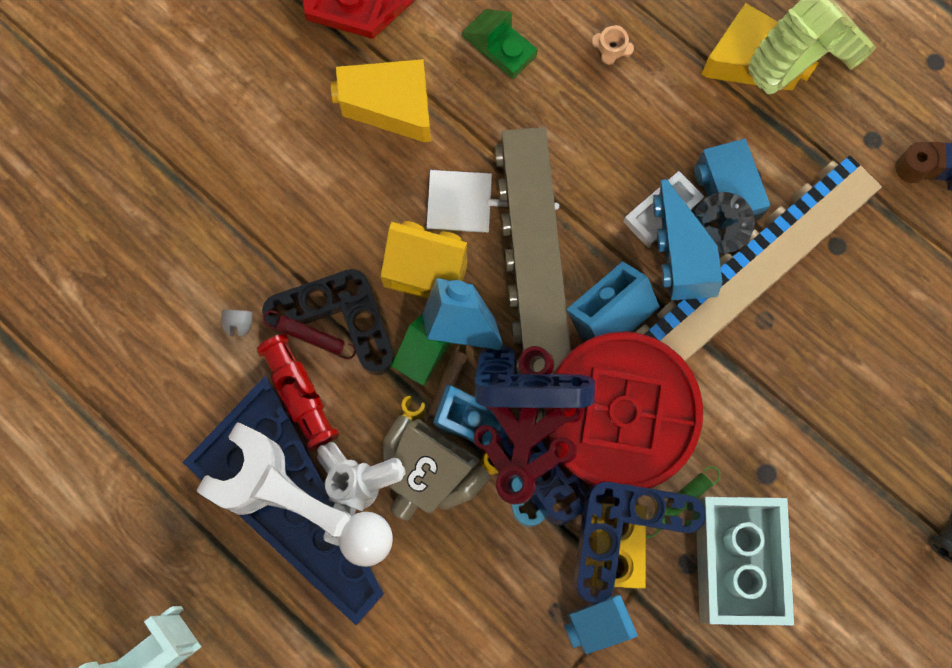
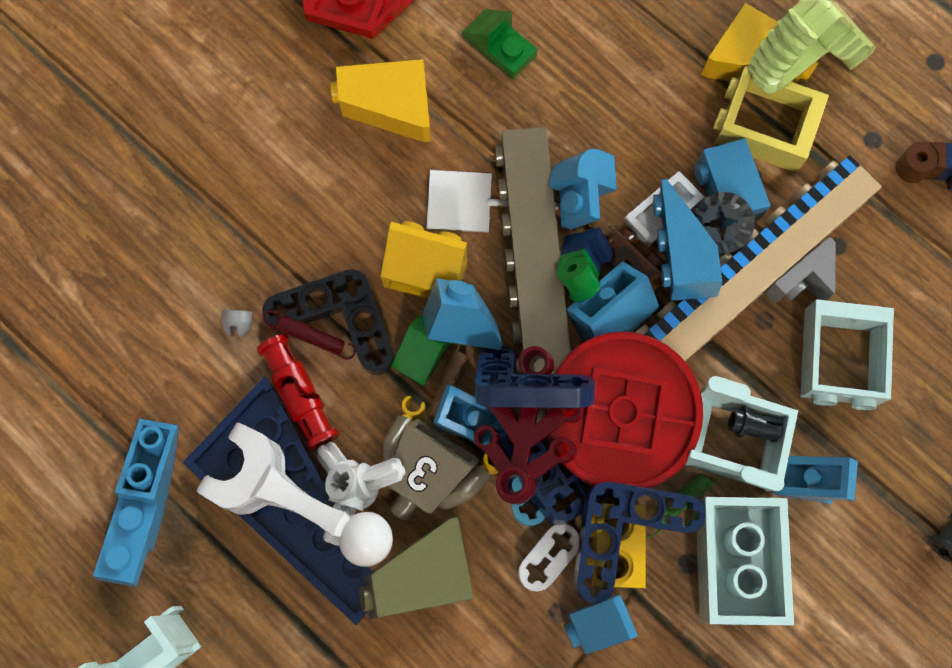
light nougat plate [592,25,634,65] -> none
none -> dark azure slope [93,419,179,587]
none -> olive slope [359,517,473,619]
none -> white beam [518,524,579,592]
none -> dark azure brick [549,149,617,229]
none -> leg [557,227,613,302]
none -> reddish brown hinge [604,225,667,291]
none -> light aqua piece [684,376,798,492]
none -> light yellow window [713,66,829,173]
none -> black pin [728,406,782,443]
none -> light grey slope [765,237,836,304]
none -> dark azure slope [773,456,858,504]
none -> light aqua window [800,299,894,410]

